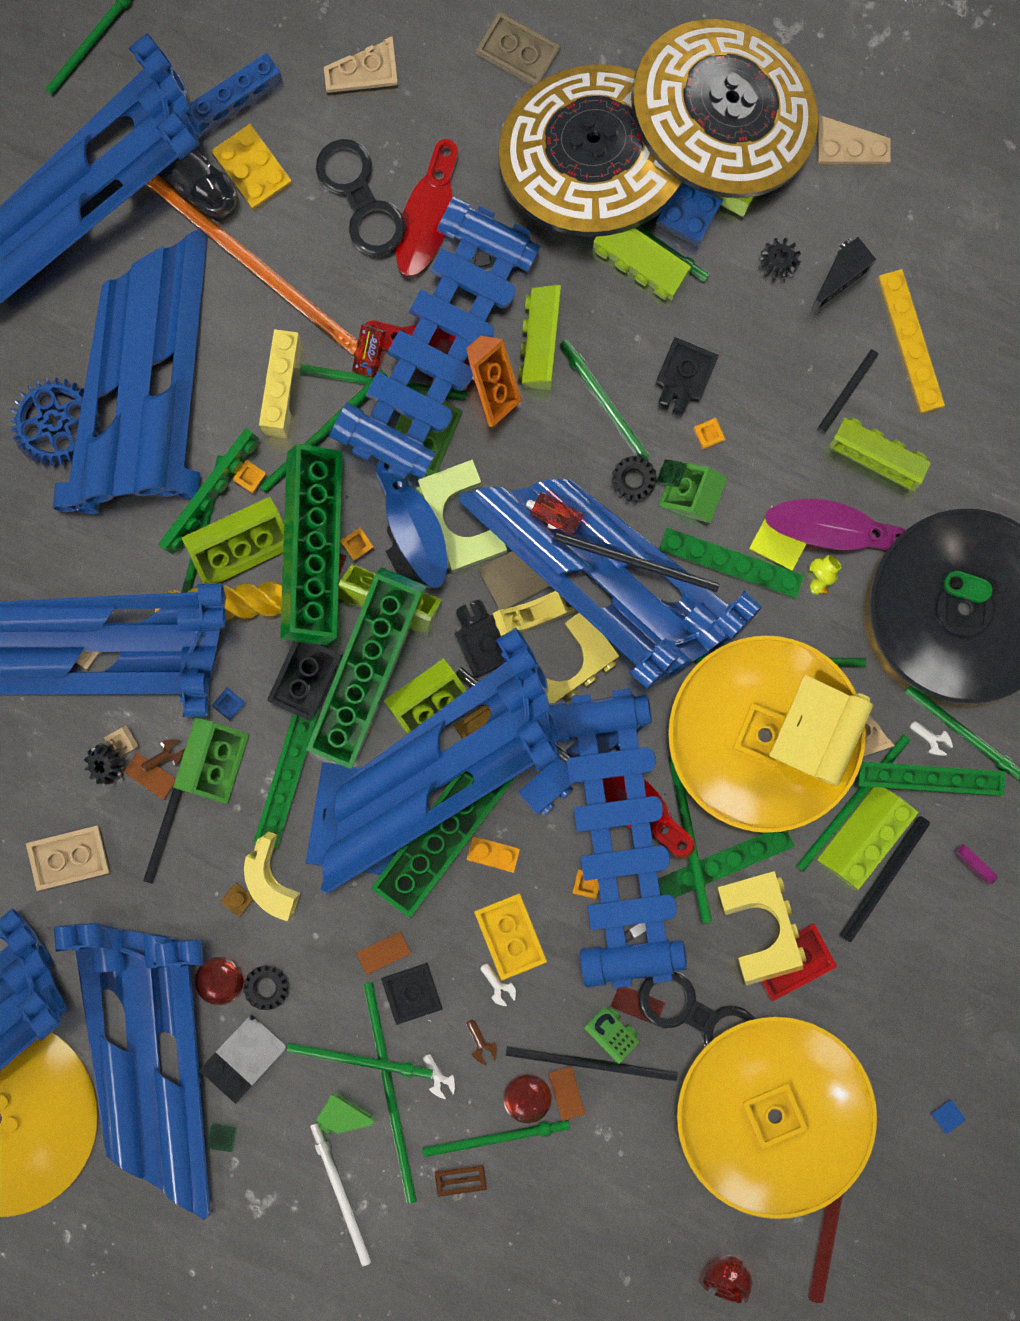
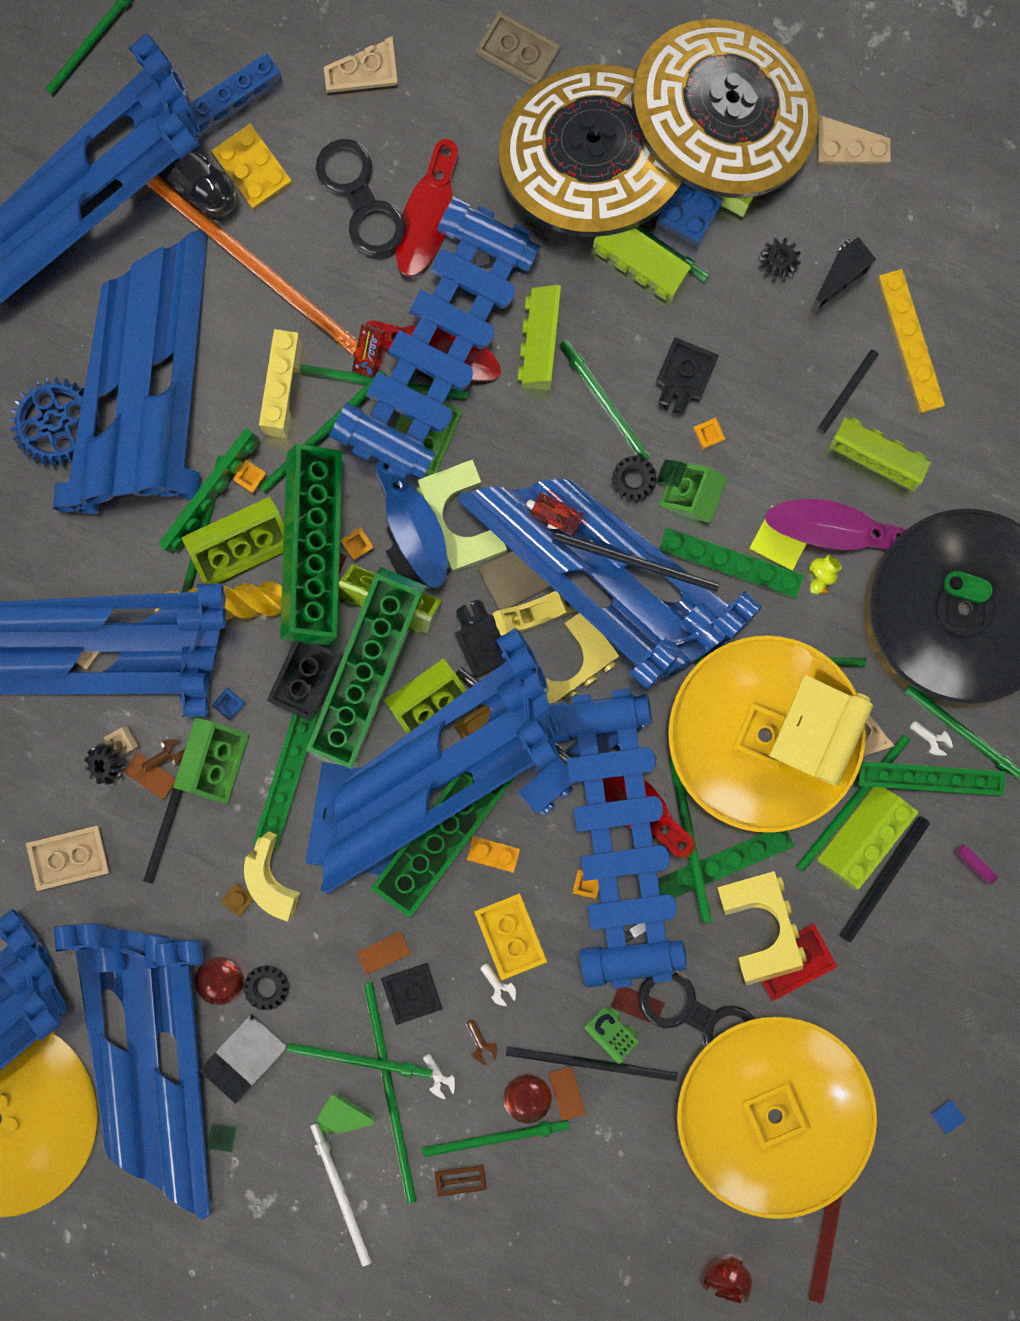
orange slope [466,336,522,427] -> none

